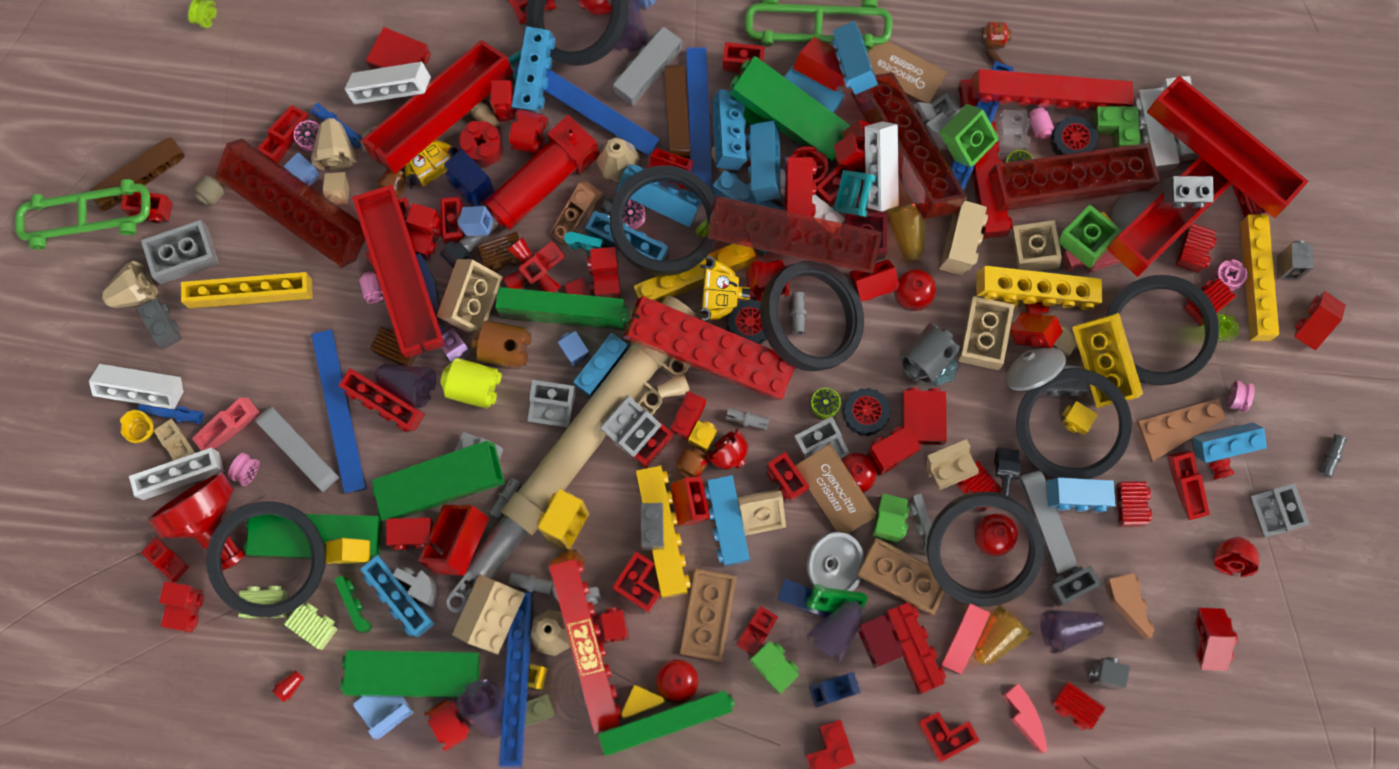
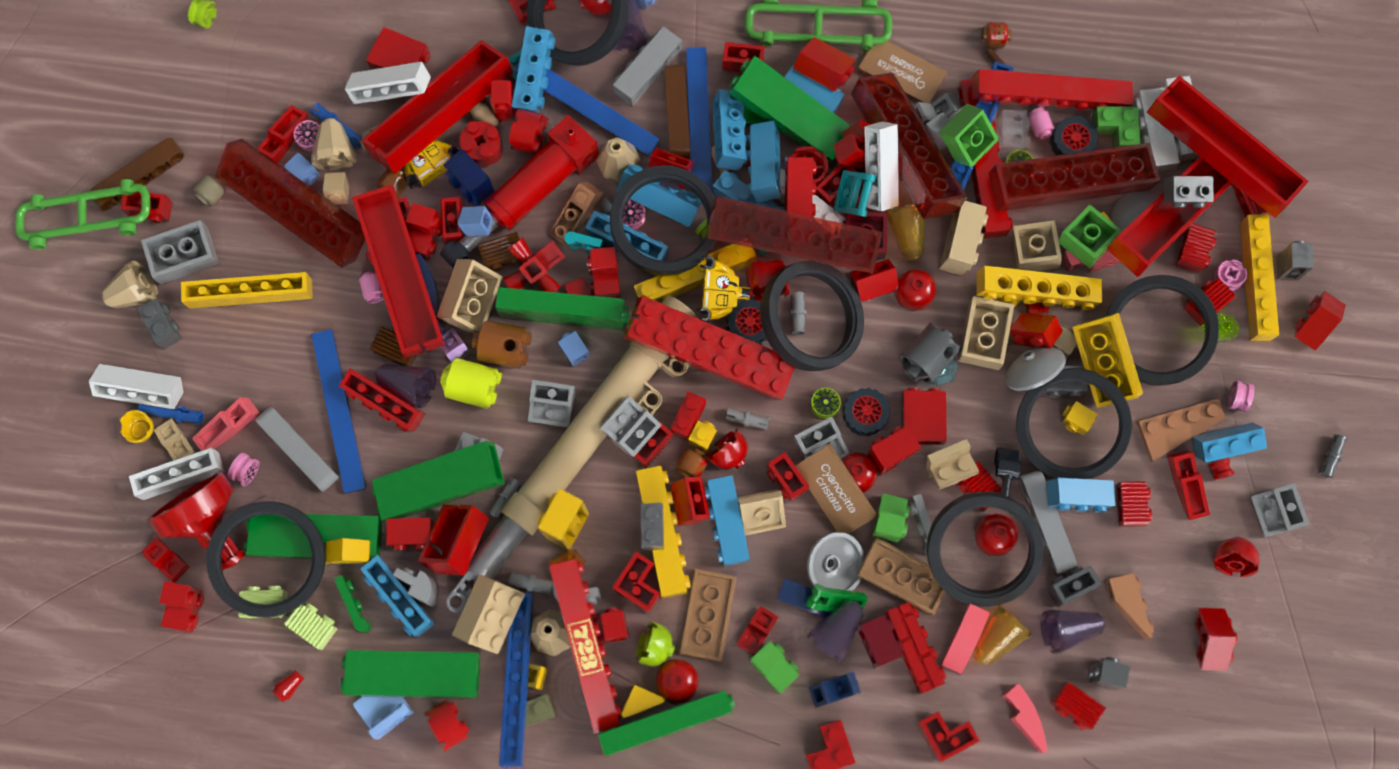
clear purple cone [457,680,503,739] -> none
dark azure brick [573,333,629,398] -> none
tan cone [657,375,690,398] -> none
dark azure brick [832,20,878,95] -> none
none -> lime cylinder [635,621,675,666]

